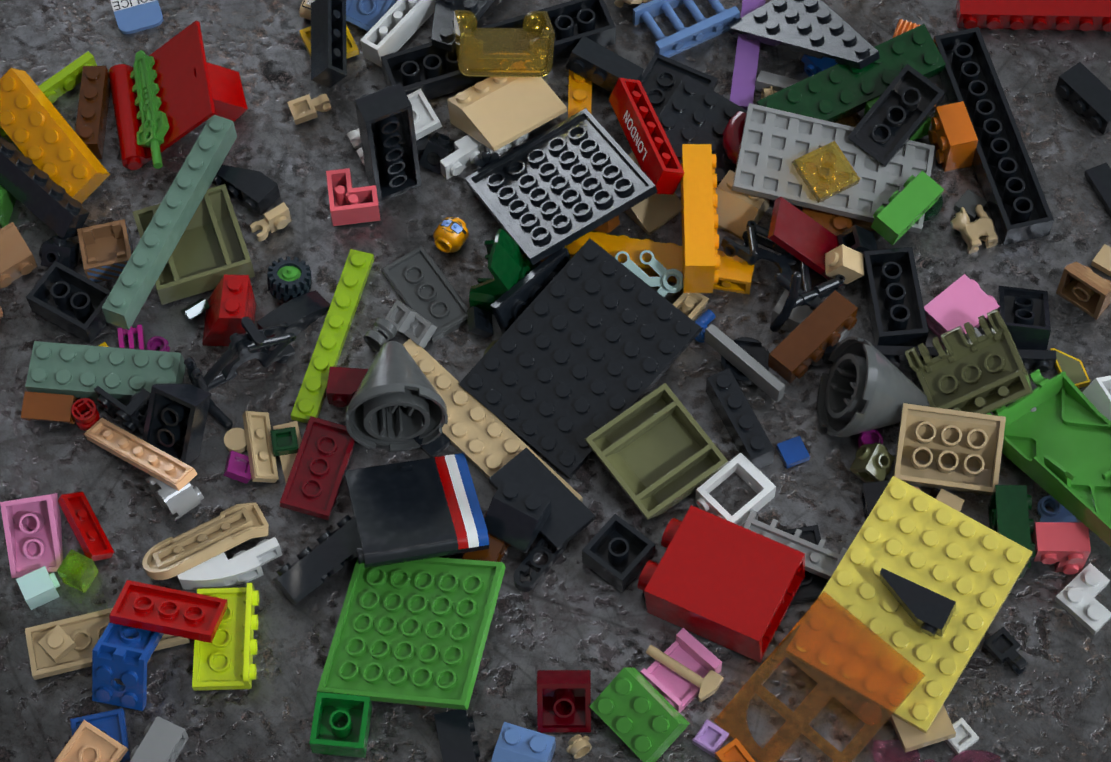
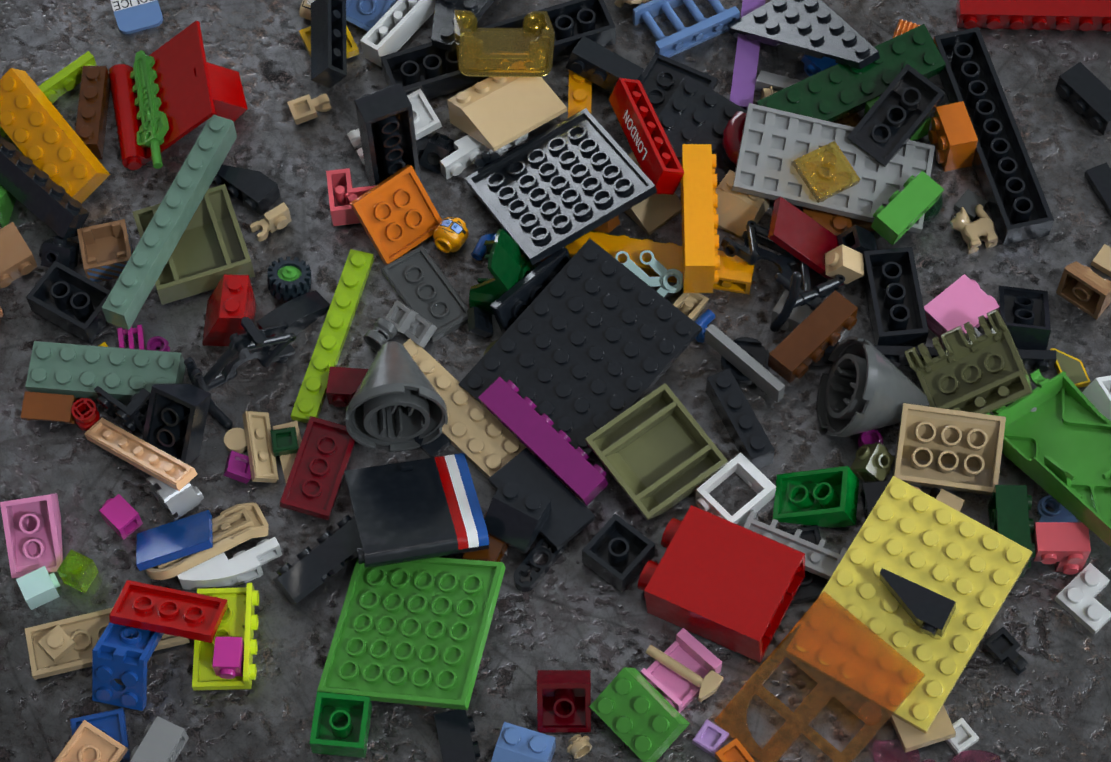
red plate [58,491,114,562] -> none
tile [181,298,210,319] -> none
blue tile [776,436,810,469] -> none
none -> dark pink brick [99,494,143,540]
none -> blue tile [136,510,213,571]
none -> dark pink brick [212,636,244,679]
none -> orange plate [350,165,442,265]
none -> blue arm [471,233,496,261]
none -> magenta brick [478,377,608,506]
none -> green slope [773,466,859,528]

